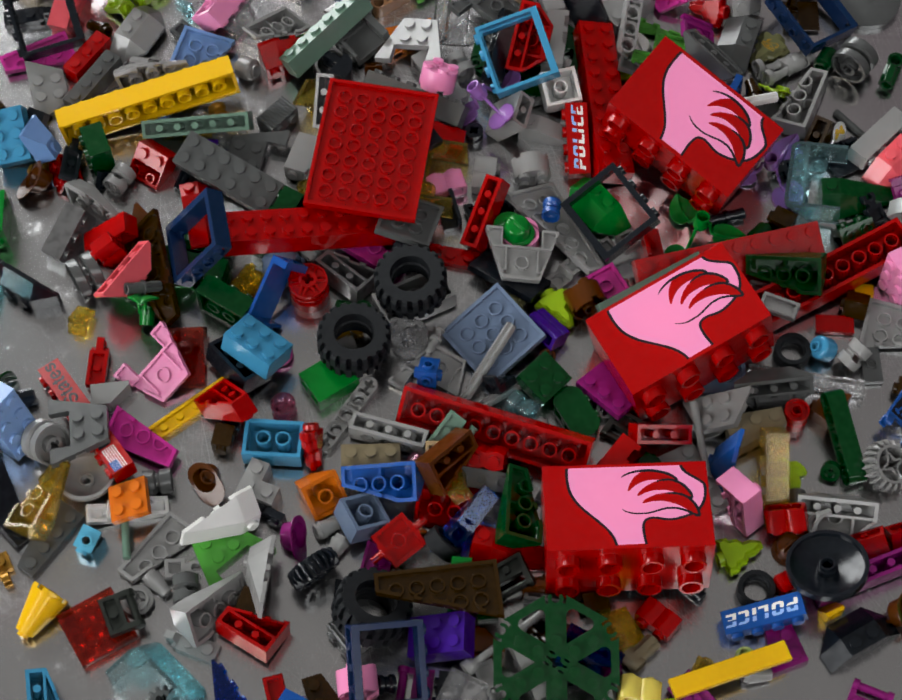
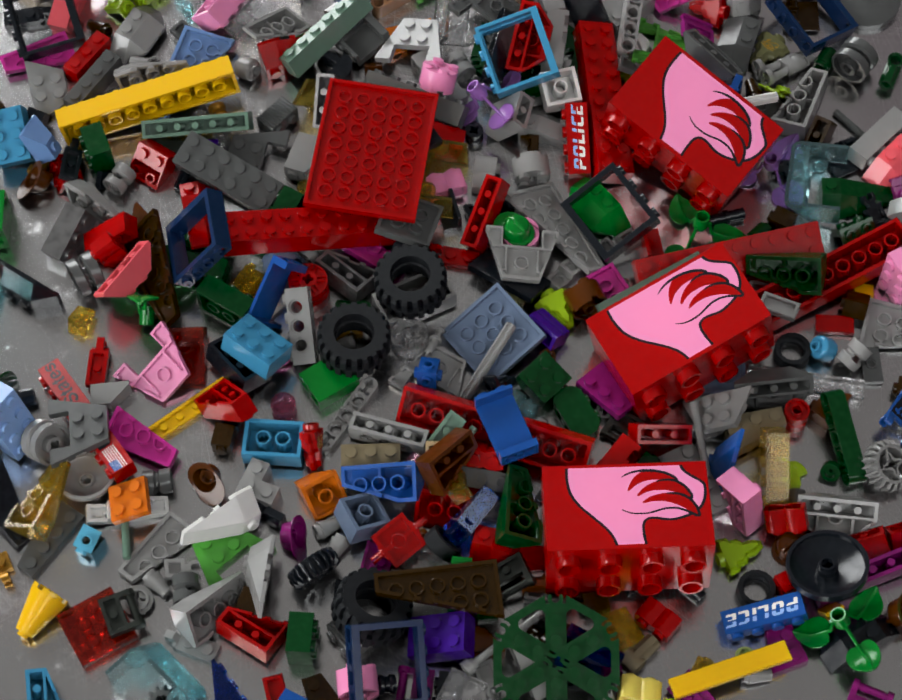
dark grey axle [124,280,163,295] -> none
blue wheel [541,197,561,223] -> none
light grey helmet [808,508,832,533] -> none
clear sticker [833,121,846,142] -> none
none -> light grey brick [282,286,319,366]
none -> dark green brick [285,611,320,666]
none -> blue panel [474,384,539,466]
none -> dark brown bracket [520,134,539,151]
none -> green plant [792,585,883,672]

